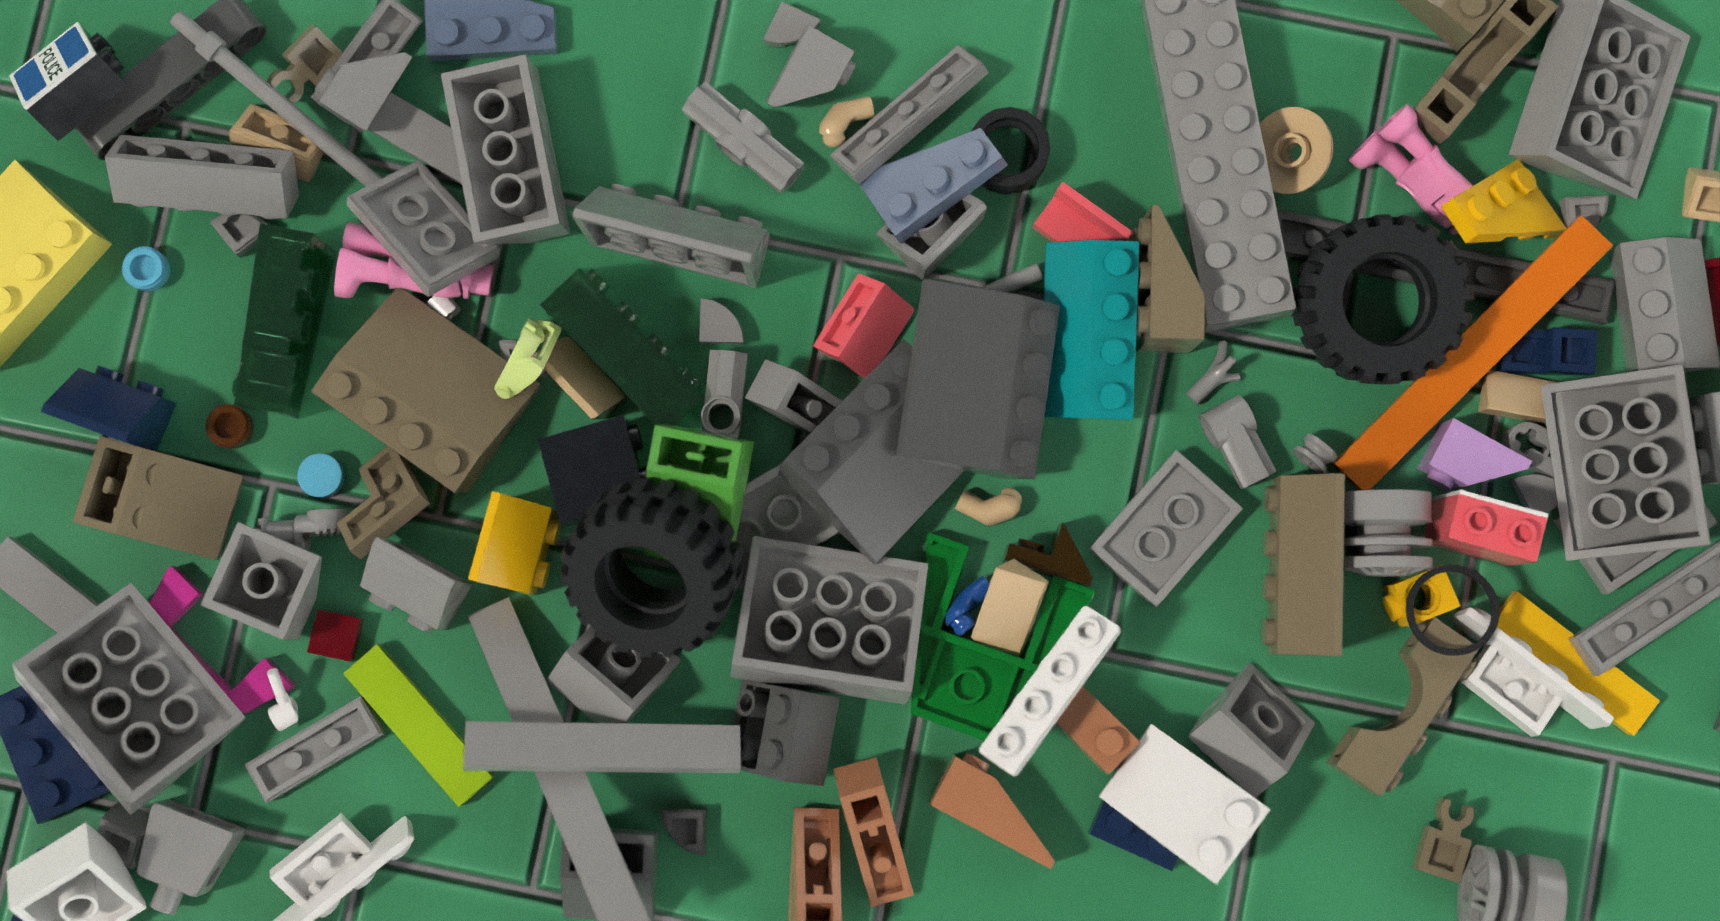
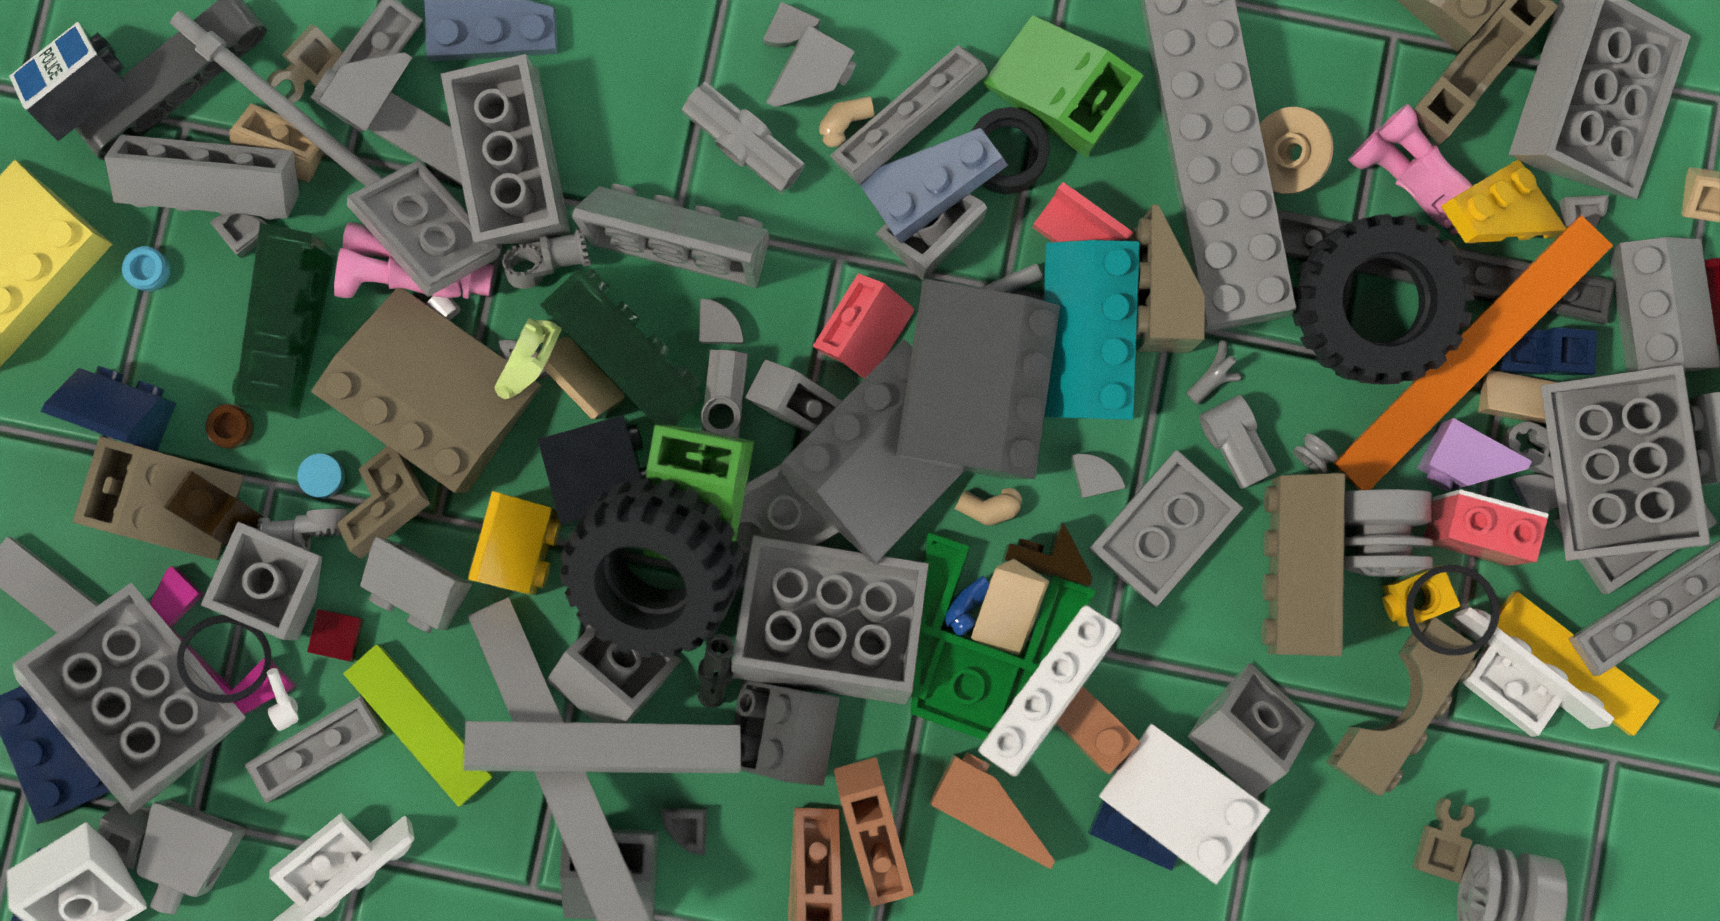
none -> dark brown slope [163,470,264,547]
none -> black piece [177,615,272,703]
none -> light grey connector [502,229,591,289]
none -> pearl dark grey pin [698,634,734,708]
none -> bright green slope [982,15,1144,158]
none -> light grey tile [1071,454,1125,499]

